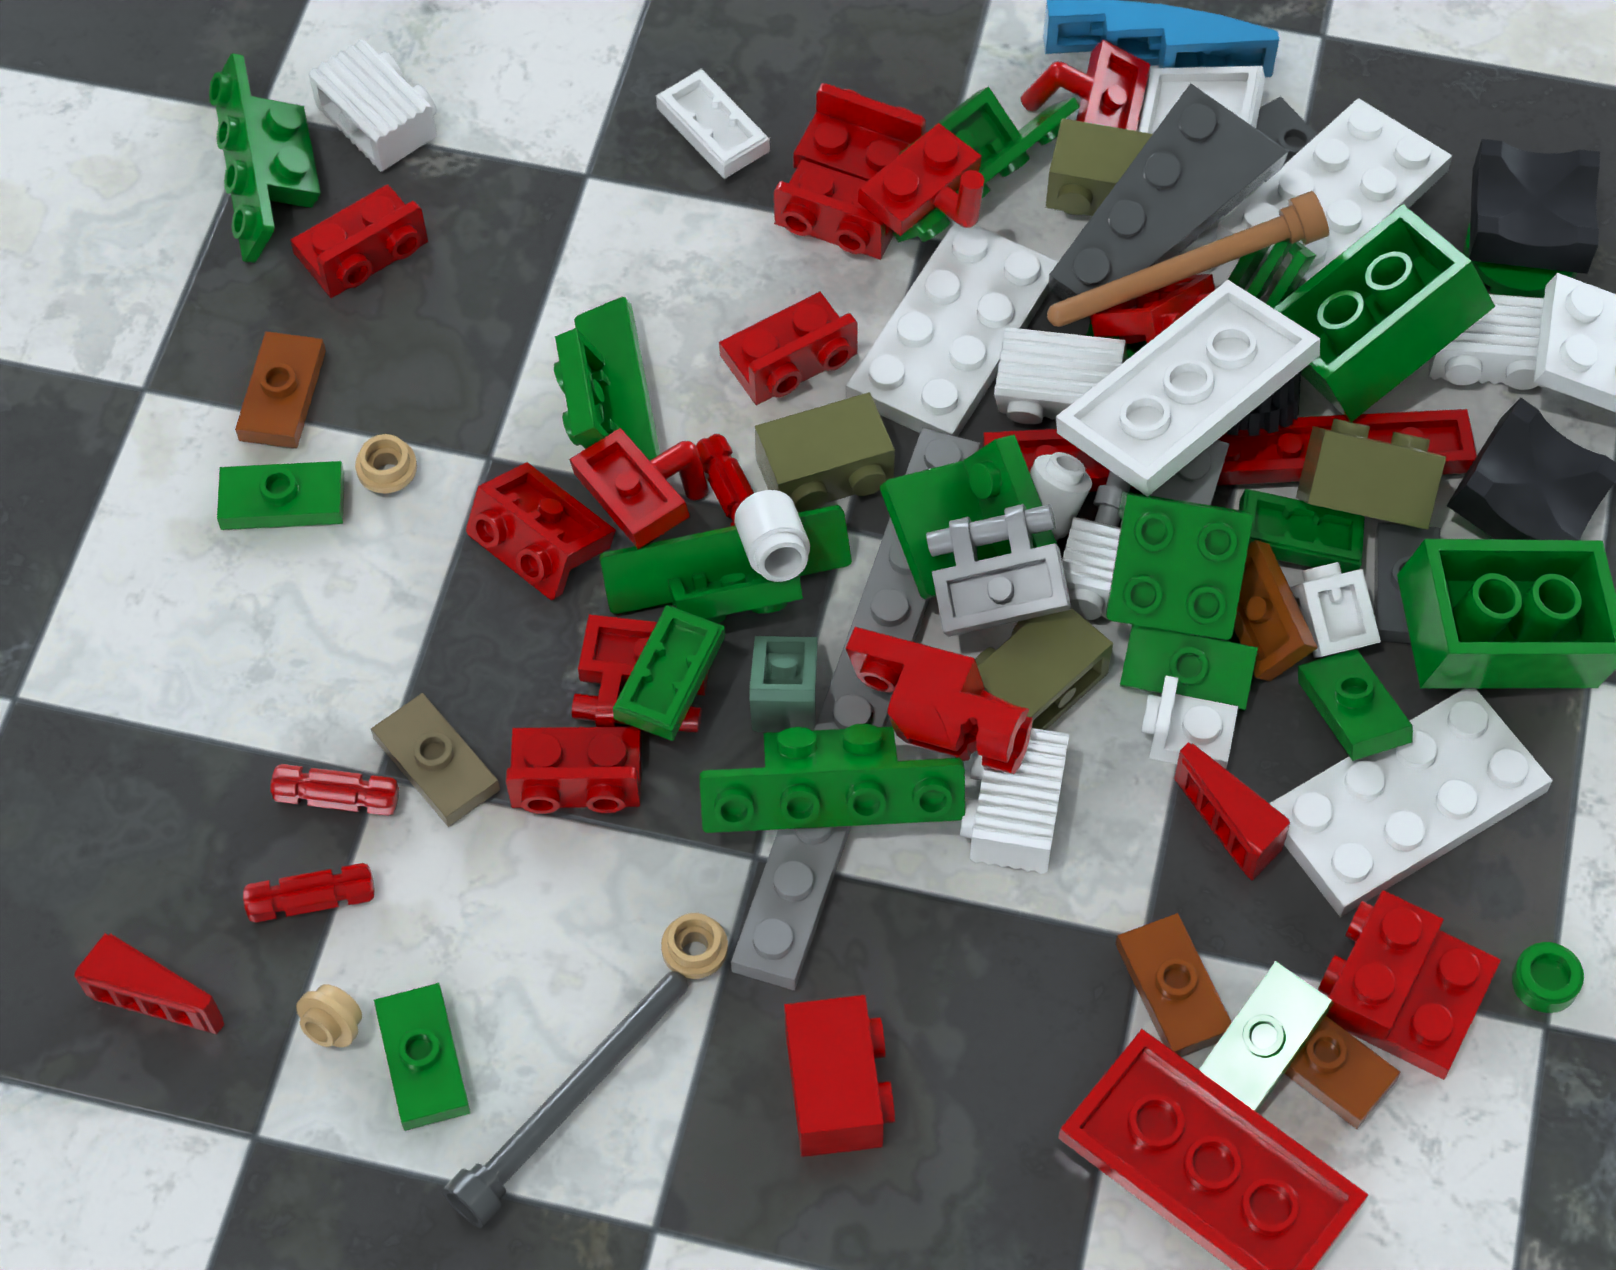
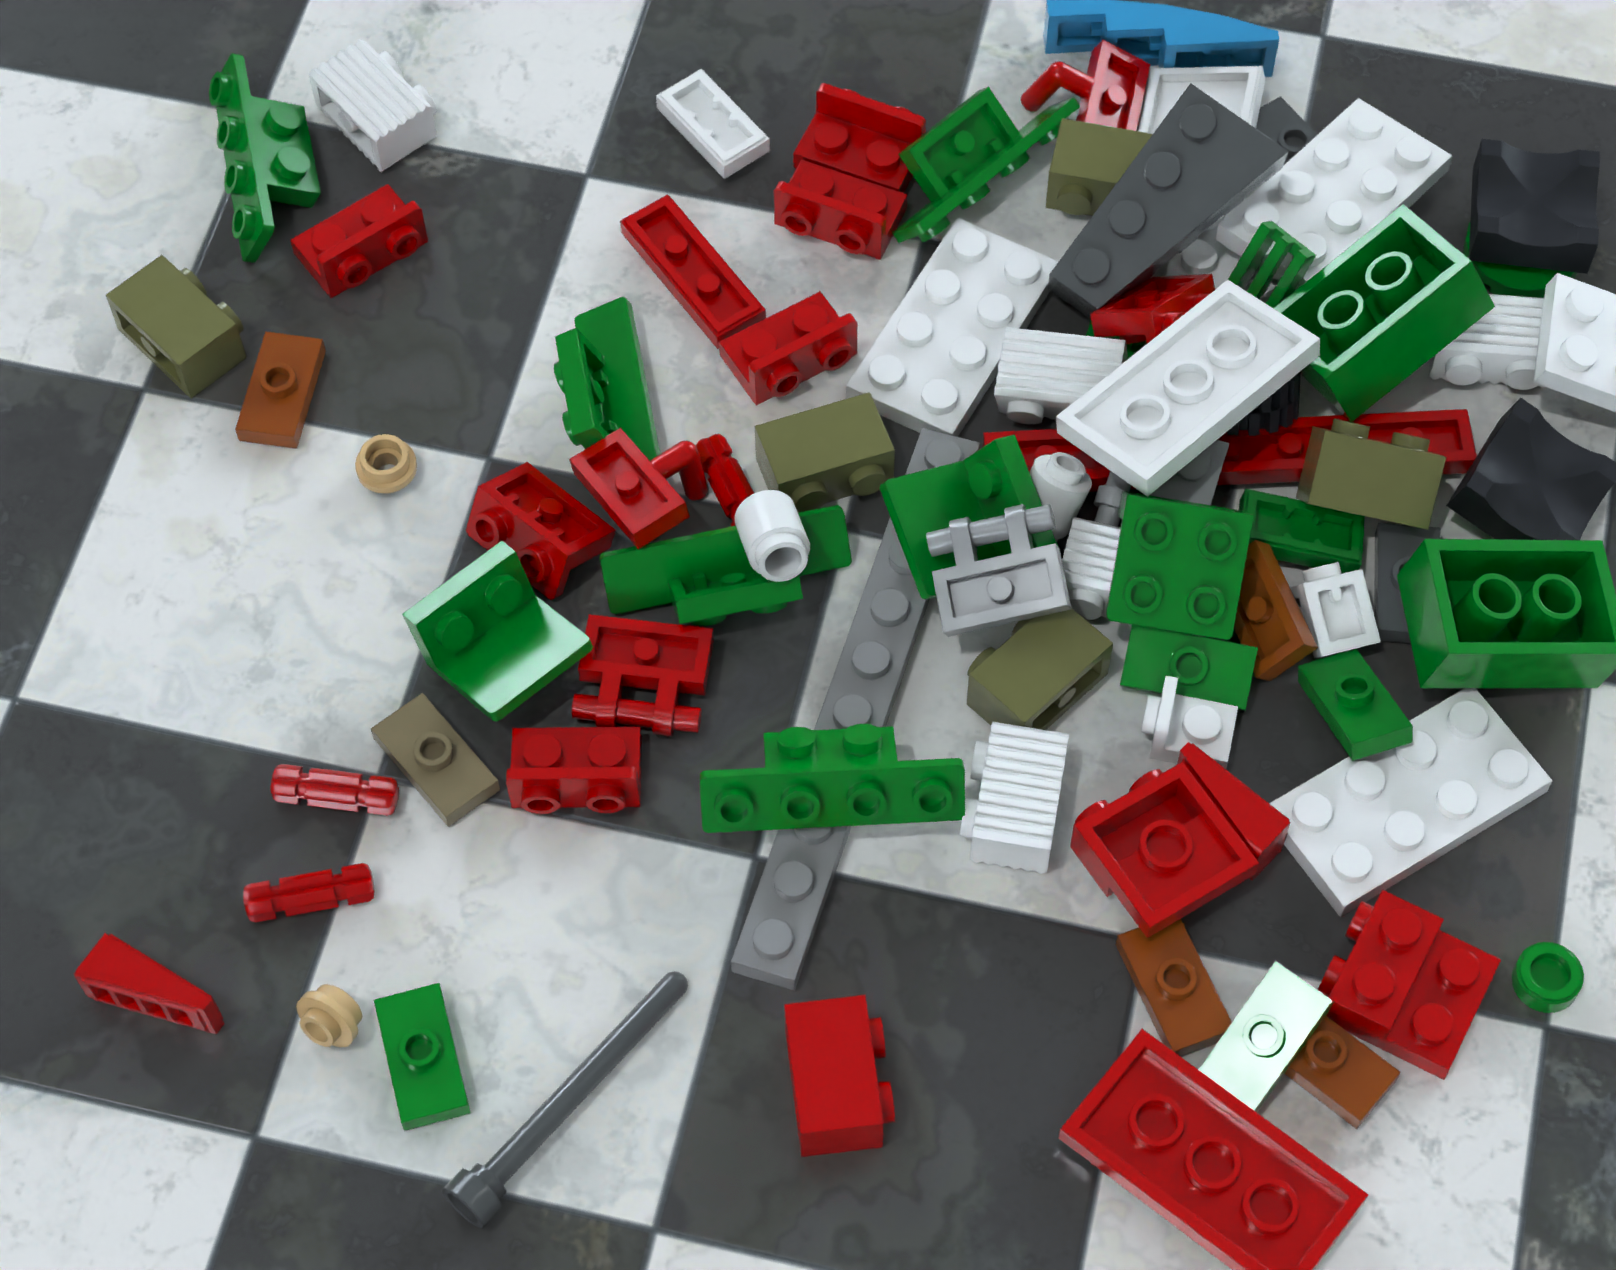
green plate [217,461,344,530] -> none
green plate [613,605,725,741] -> none
tan plate [661,913,728,979] -> none
sand green slope [750,636,818,732] -> none
red plate [845,627,1032,774] -> none
red plate [858,123,984,236] -> none
medium nougat piece [1047,191,1329,327] -> none
none -> olive brick [106,255,247,399]
none -> green bracket [402,541,593,722]
none -> red tile [620,194,766,349]
none -> red plate [1070,762,1259,938]

